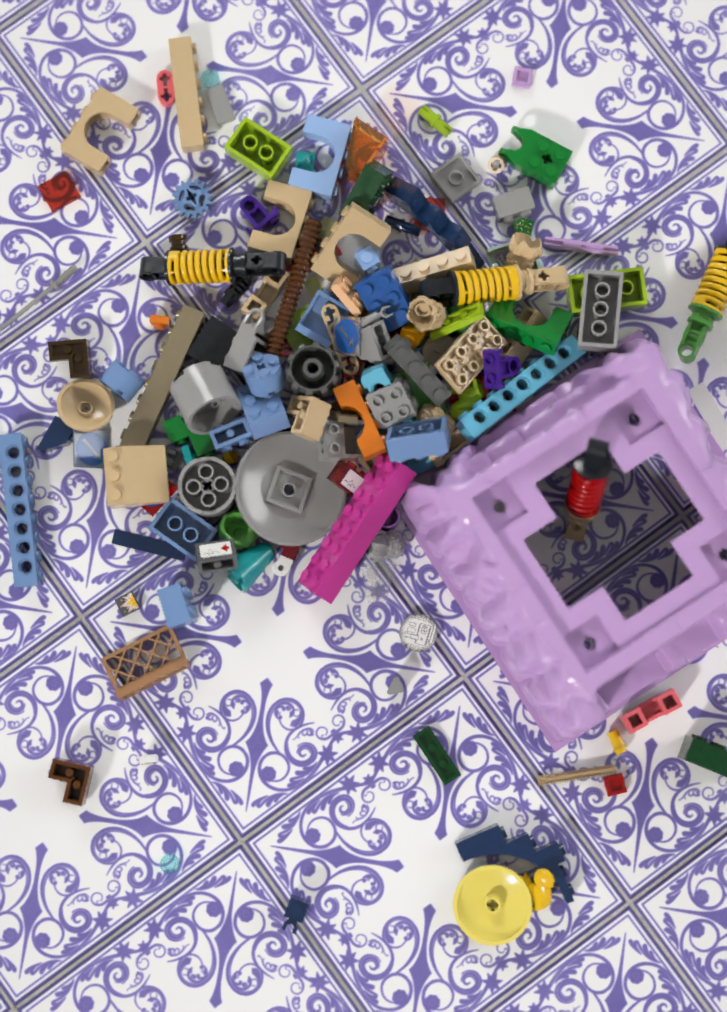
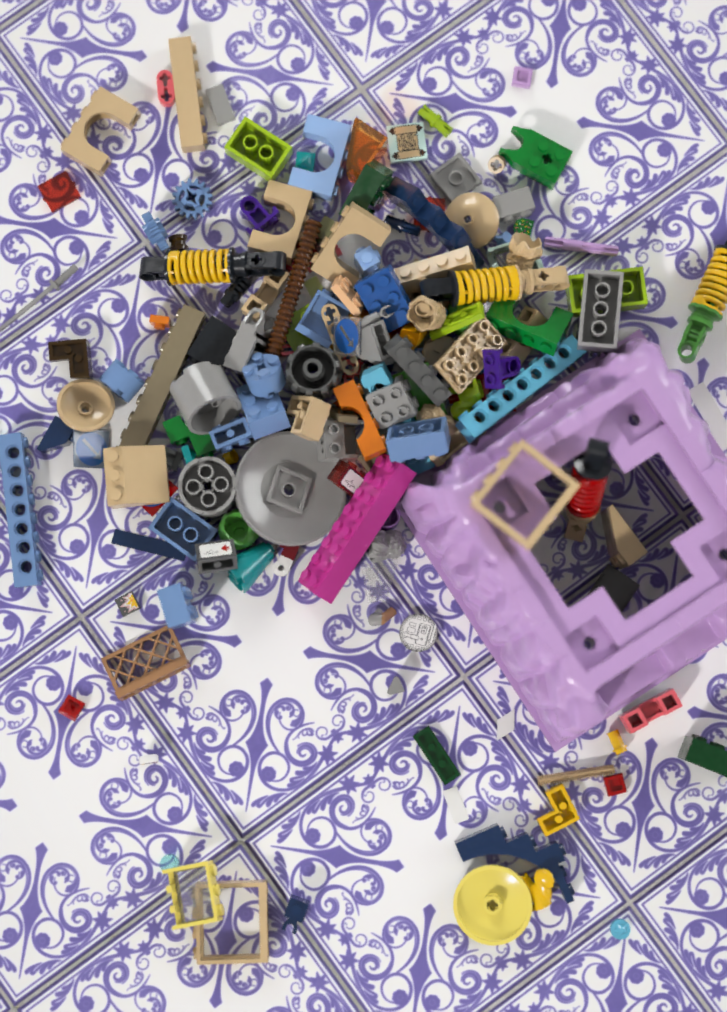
reddish brown brick [48,757,95,806] -> none
clear light blue tile [201,69,220,89] -> none
none -> red tile [58,694,85,722]
none -> medium blue gear [141,211,169,251]
none -> window [162,860,224,930]
none -> tan window [192,880,269,965]
none -> arm [368,607,397,626]
none -> tile [386,122,428,164]
none -> white sticker [443,786,469,824]
none -> tan dish [445,192,500,249]
none -> tan window [469,439,581,551]
none -> medium blue piece [494,231,512,245]
none -> white sticker [497,709,515,741]
none -> yellow brick [536,783,580,837]
none -> dark grey piece [587,564,640,613]
none -> tan slope [601,505,648,569]
none -> medium azure tile [610,919,630,940]

